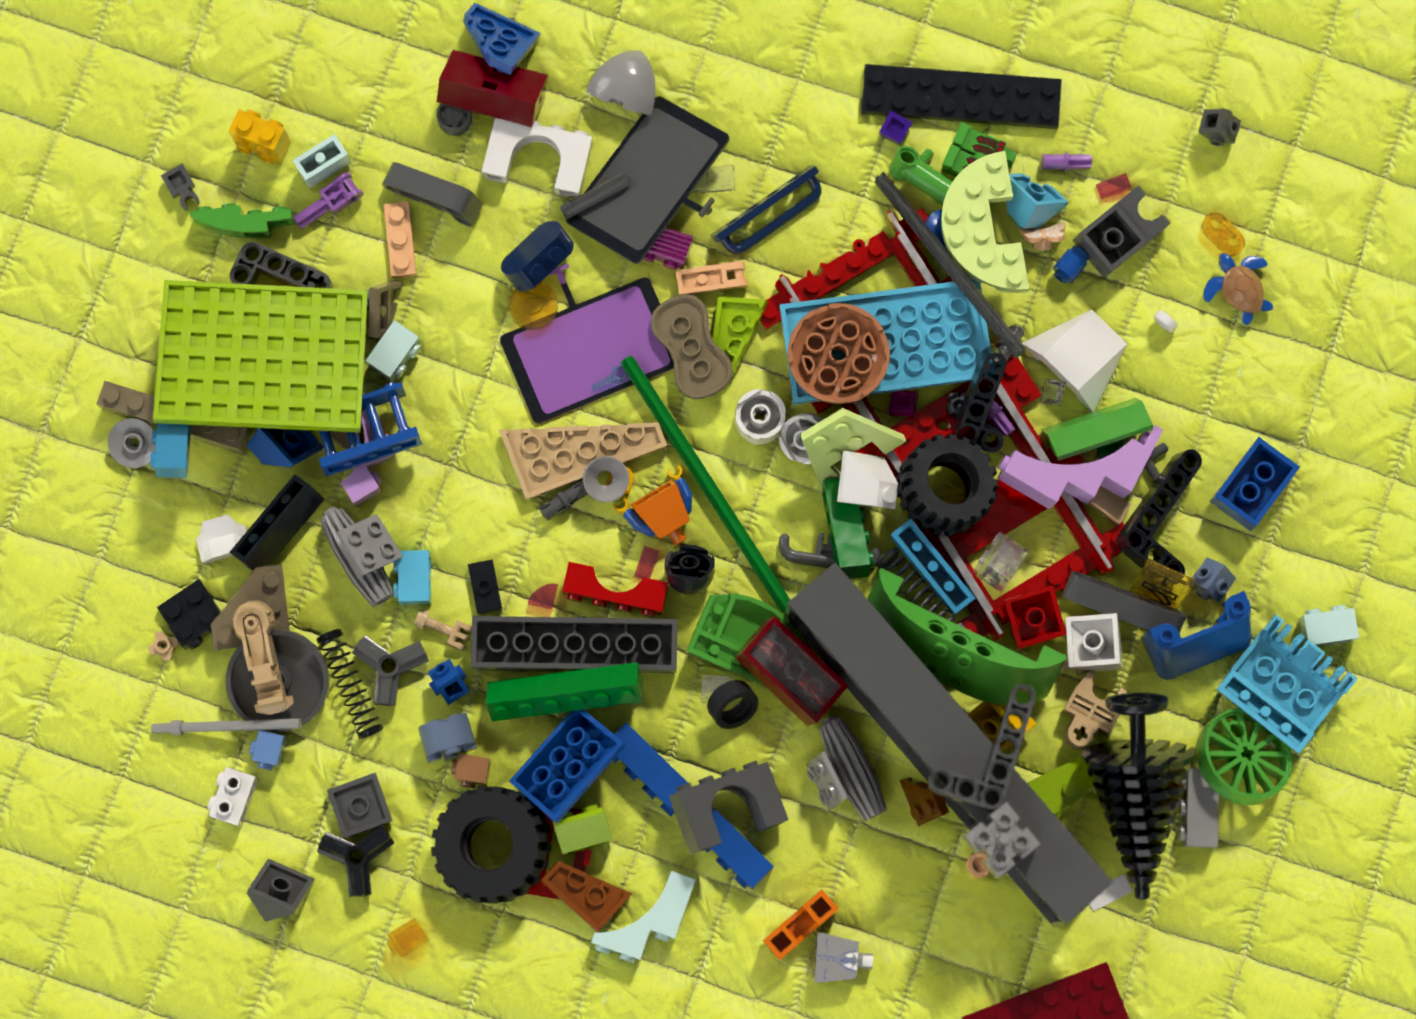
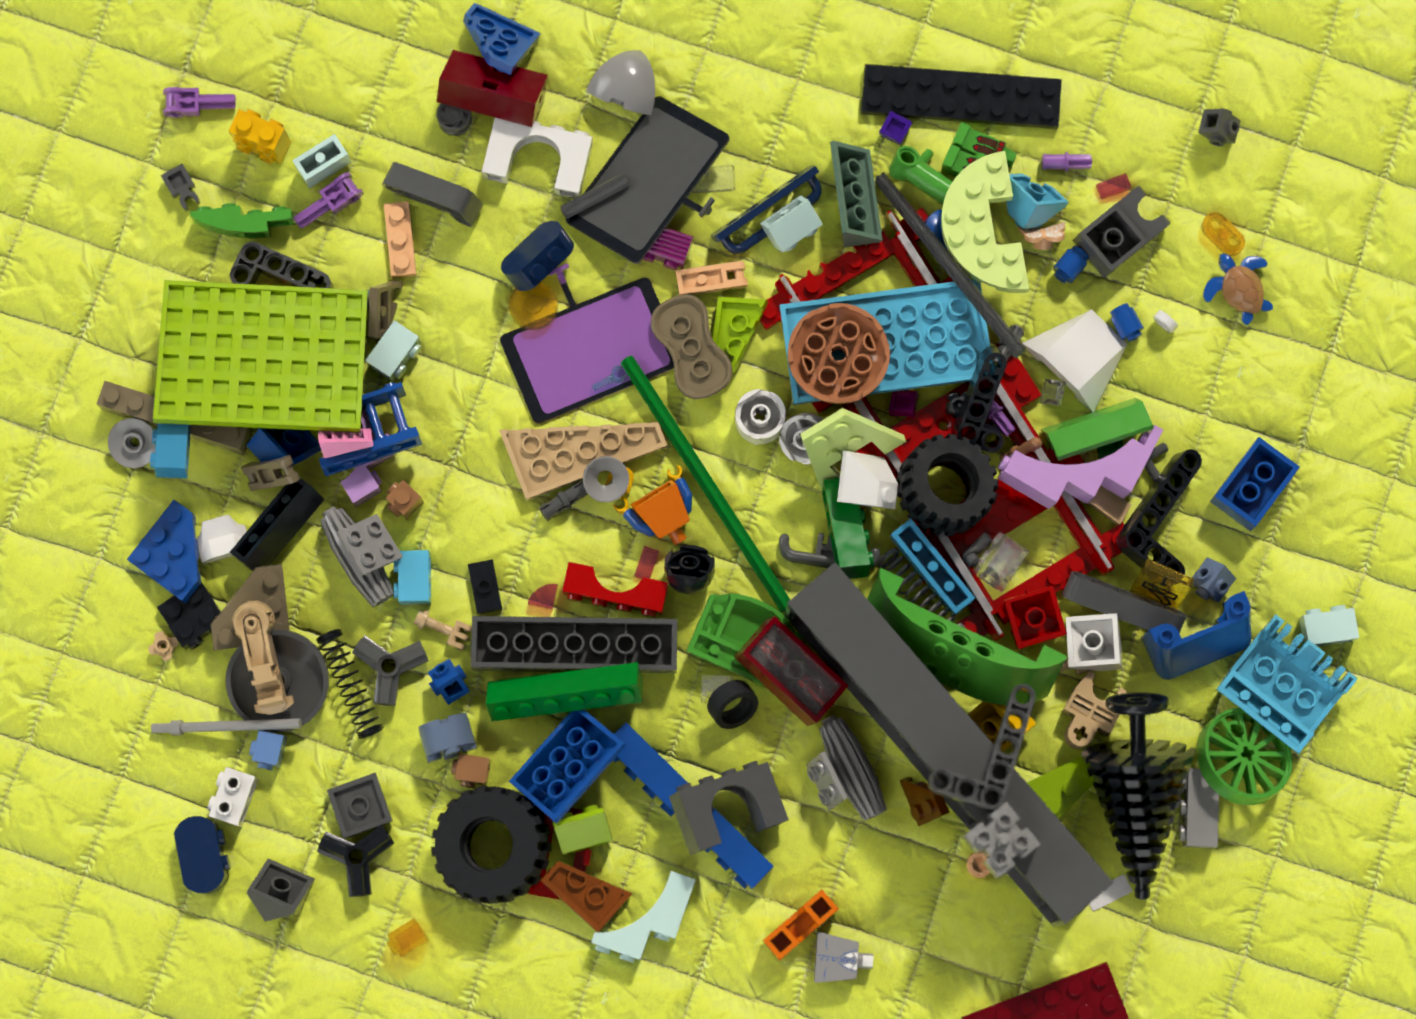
none -> blue plate [127,500,201,603]
none -> medium lavender connector [163,87,236,118]
none -> dark blue brick [174,816,231,894]
none -> dark tan plate [241,455,300,491]
none -> bright pink slope [318,429,374,458]
none -> medium nougat brick [386,480,424,520]
none -> light aqua brick [760,196,823,253]
none -> sand green slope [830,140,883,247]
none -> dark grey arm [962,532,993,567]
none -> medium nougat piece [1000,437,1042,462]
none -> blue brick [1110,303,1144,342]

